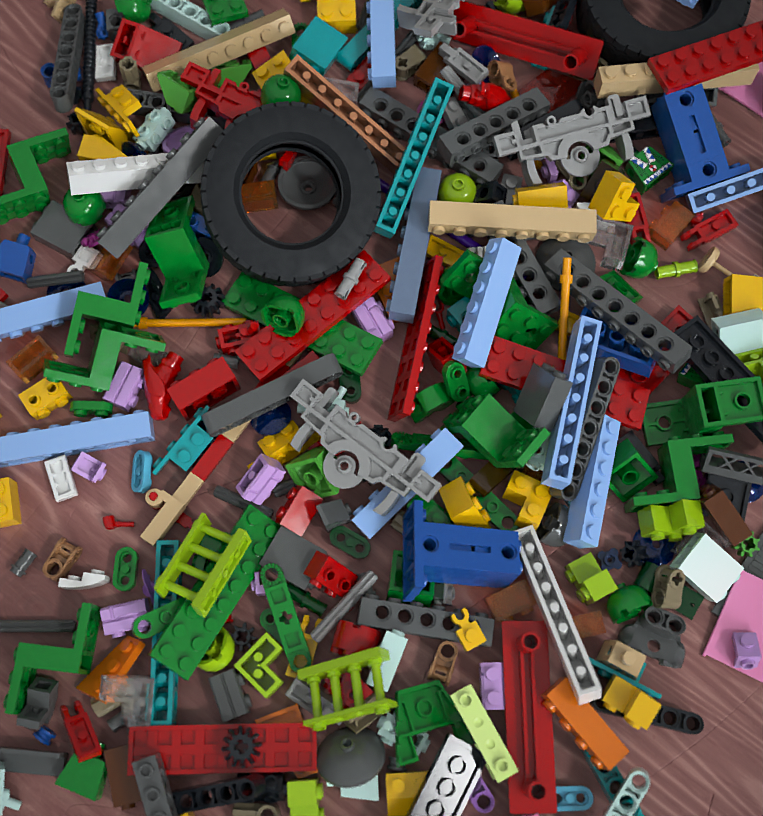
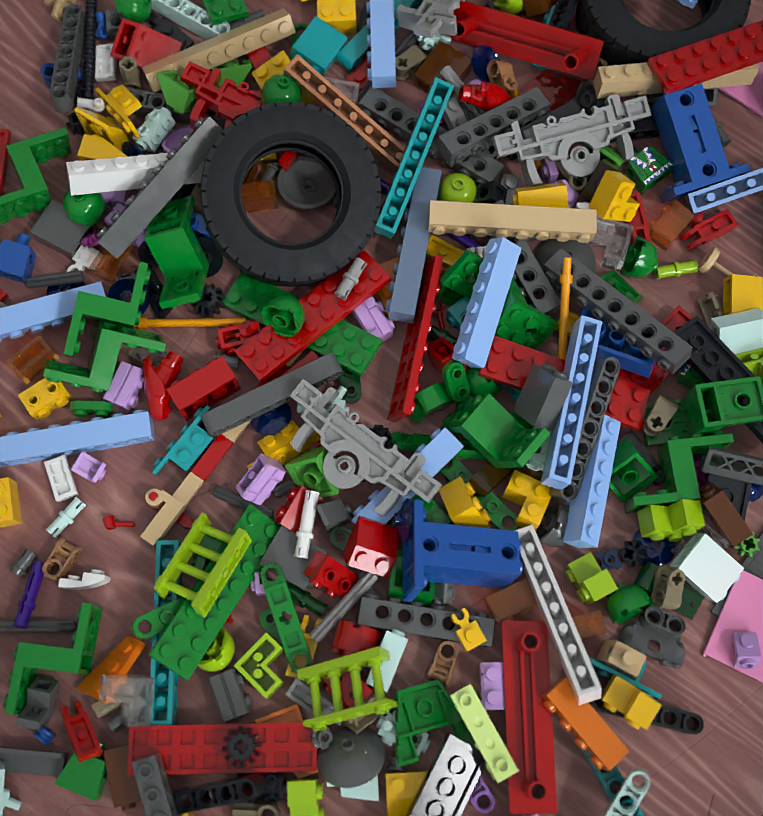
lavender brick [100,598,150,638] -> none
green plate [113,547,139,592] -> none
medium azure plate [131,450,153,493] -> none
medium lavender piece [142,569,155,606] -> none
black gear [230,623,258,652] -> none
light grey hinge [438,42,489,85] -> none
medium azure plate [556,785,593,811] -> none
none -> dark purple pin [13,561,44,629]
none -> light aqua pin [46,497,86,538]
none -> white arm [77,98,105,113]
none -> white pin [294,490,320,559]
none -> dark grey plate [311,727,333,750]
none -> red slope [342,516,399,578]
none -> clear blue dish [393,498,413,543]
none -> dark tan piece [642,394,679,437]

